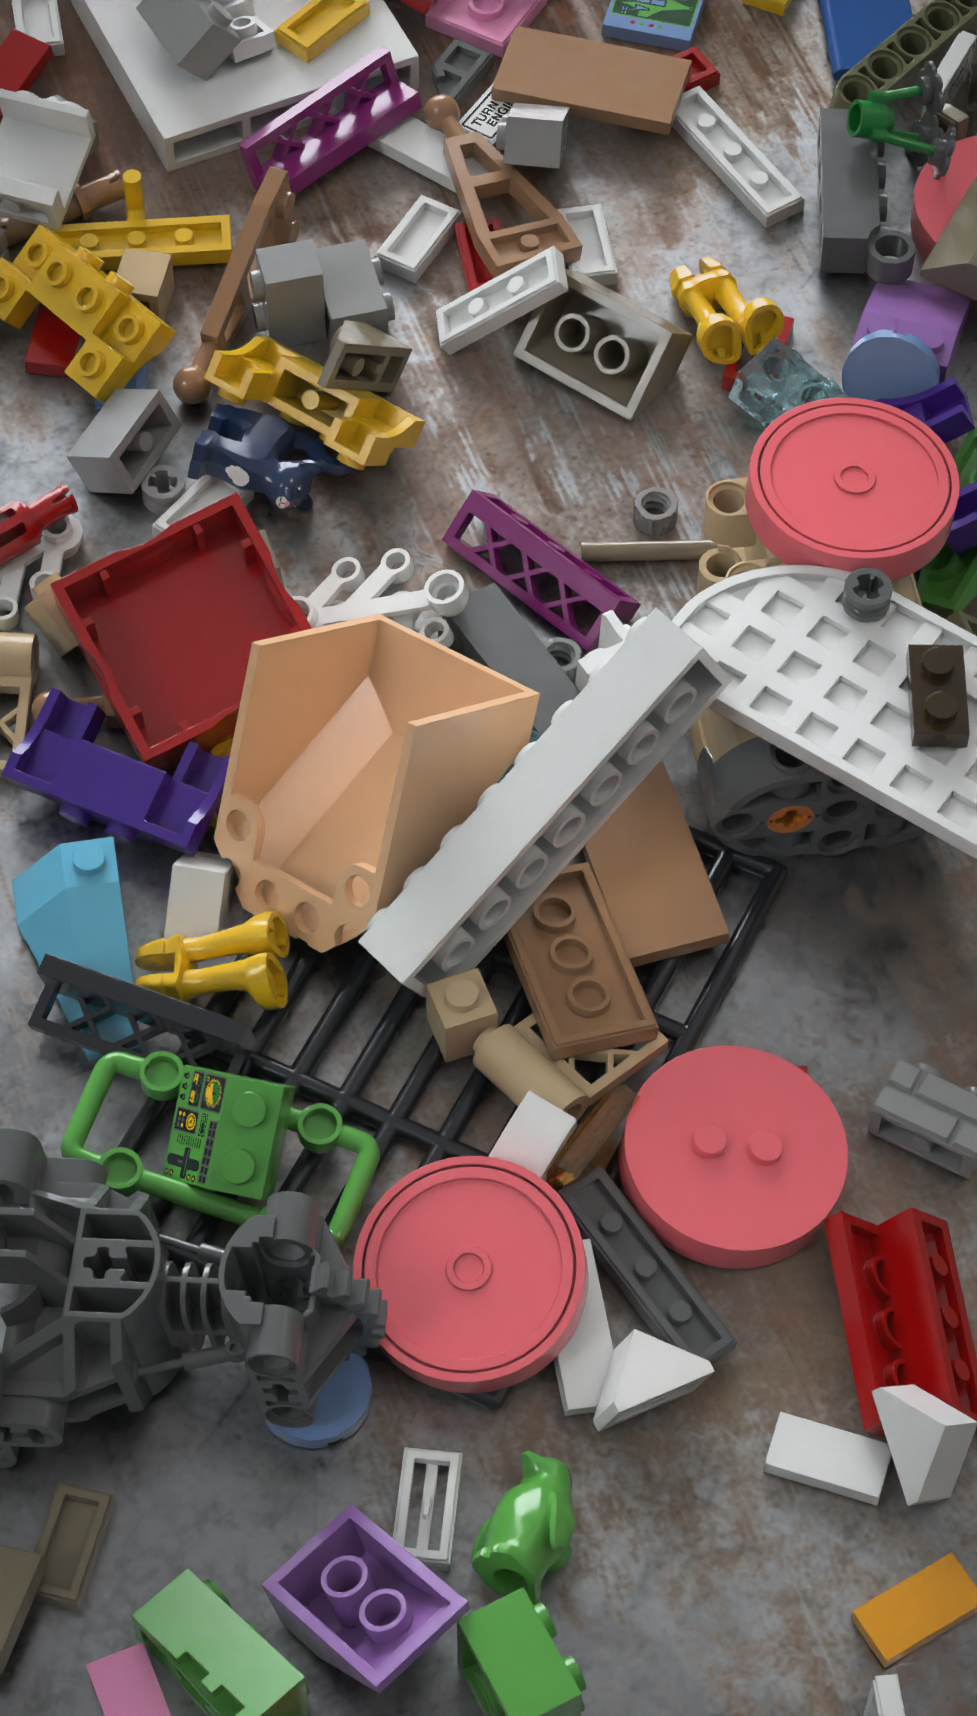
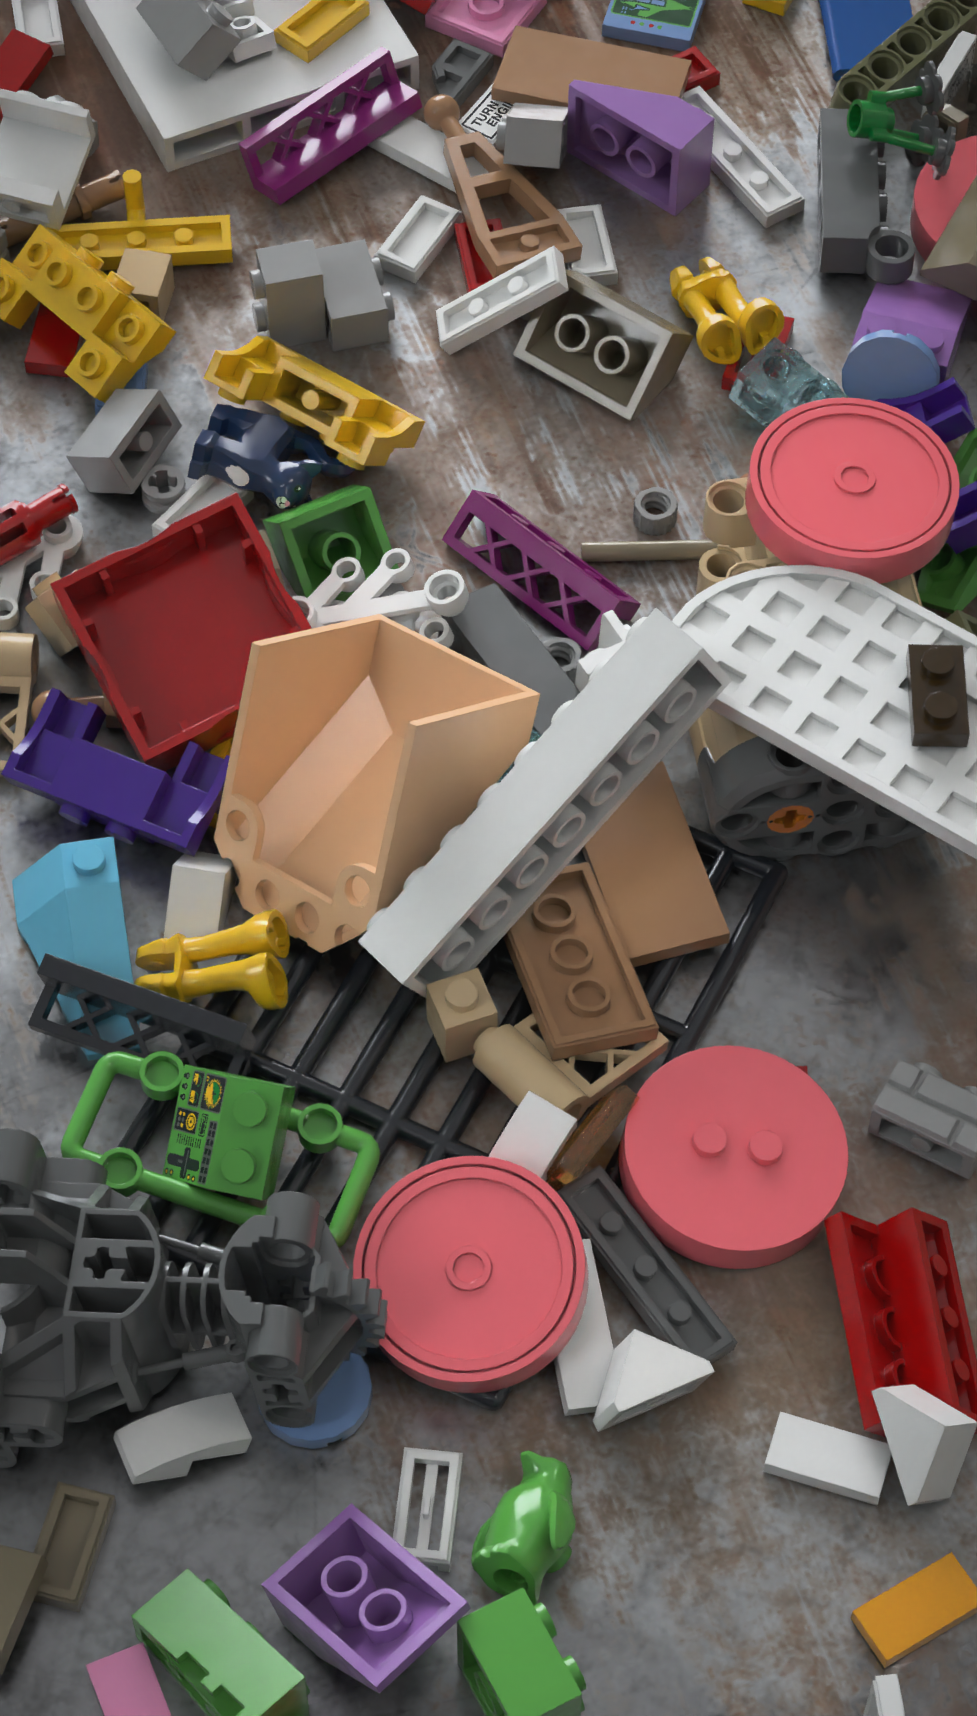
medium nougat plate [173,166,299,405] -> none
dark tan slope [317,320,413,392] -> none
dark grey bush [842,567,893,622] -> none
none -> white slope [113,1392,252,1485]
none -> bright green slope [263,484,399,602]
none -> medium lavender slope [567,80,715,216]

